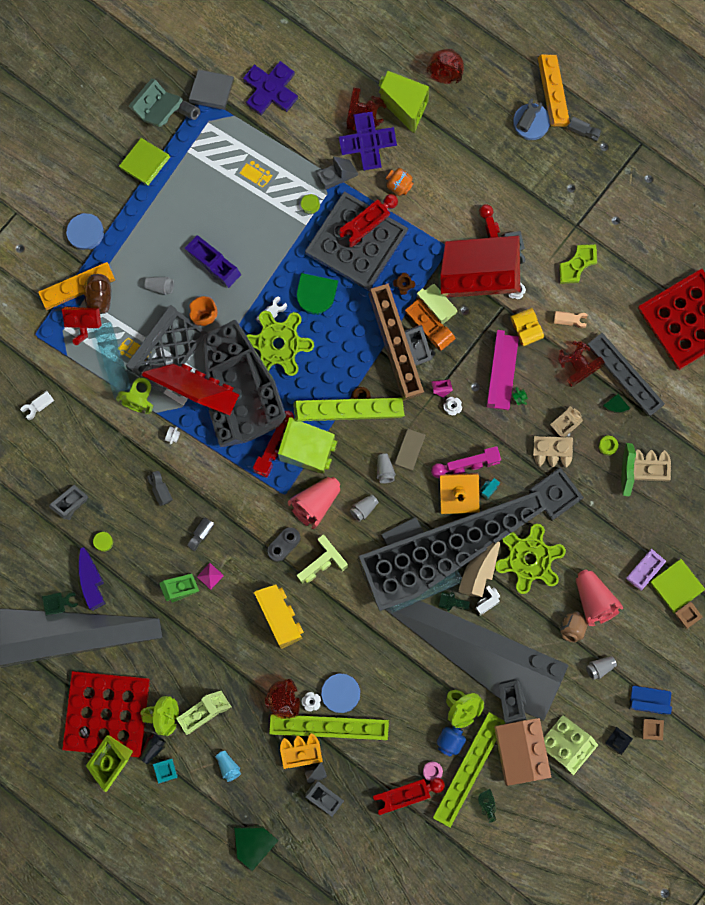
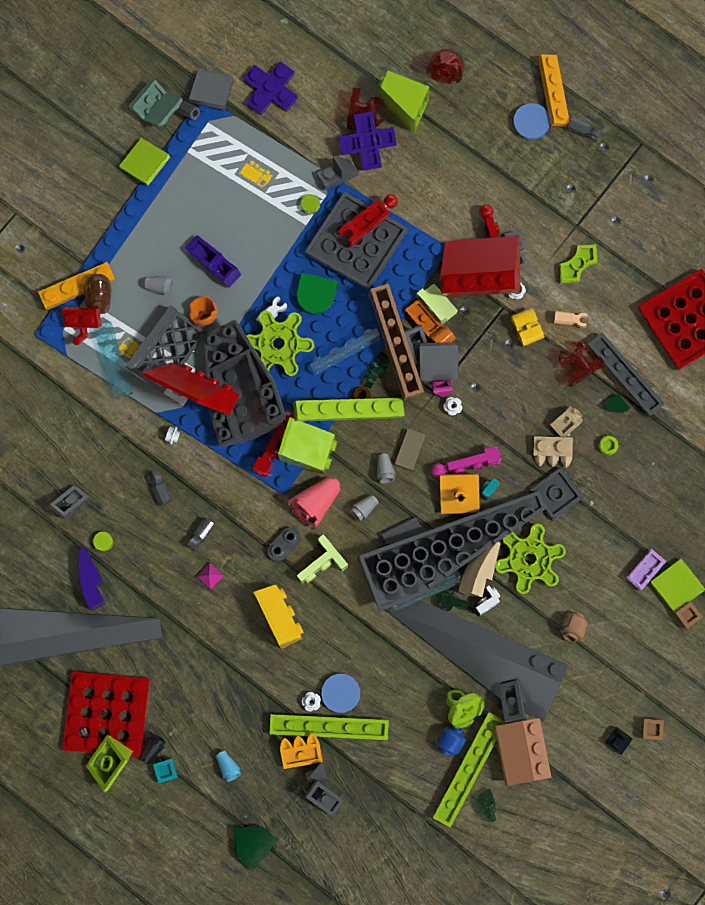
white bar [20,390,54,420] -> none
clear green plate [42,593,78,616] -> none
medium blue tile [66,213,104,250] -> none
lime tile [116,378,154,414] -> none
lime tile [141,696,179,736] -> none
bright green slope [159,574,199,603] -> none
yellowish green bracket [176,691,231,735] -> none
clear red cylinder [265,679,300,719] -> none
red plate [373,777,445,815] -> none
orange head [385,168,414,196] -> none
reddish brown plate [393,273,415,295] -> none
bright pink tile [423,762,443,781] -> none
dark pink panel [487,330,519,410] -> none
green plate [512,386,528,405] -> none
dark grey bar [517,98,542,132] -> none
yellowish green bracket [544,716,598,775] -> none
coral cone [576,570,623,626] -> none
light grey cone [586,656,617,680] -> none
bright green tile [621,443,636,496] -> none
blue panel [629,686,672,715] -> none
tan plate [634,449,671,481] -> none
none -> clear light blue plate [310,328,380,376]
none -> clear green piece [364,358,388,389]
none -> dark grey tile [420,342,458,381]

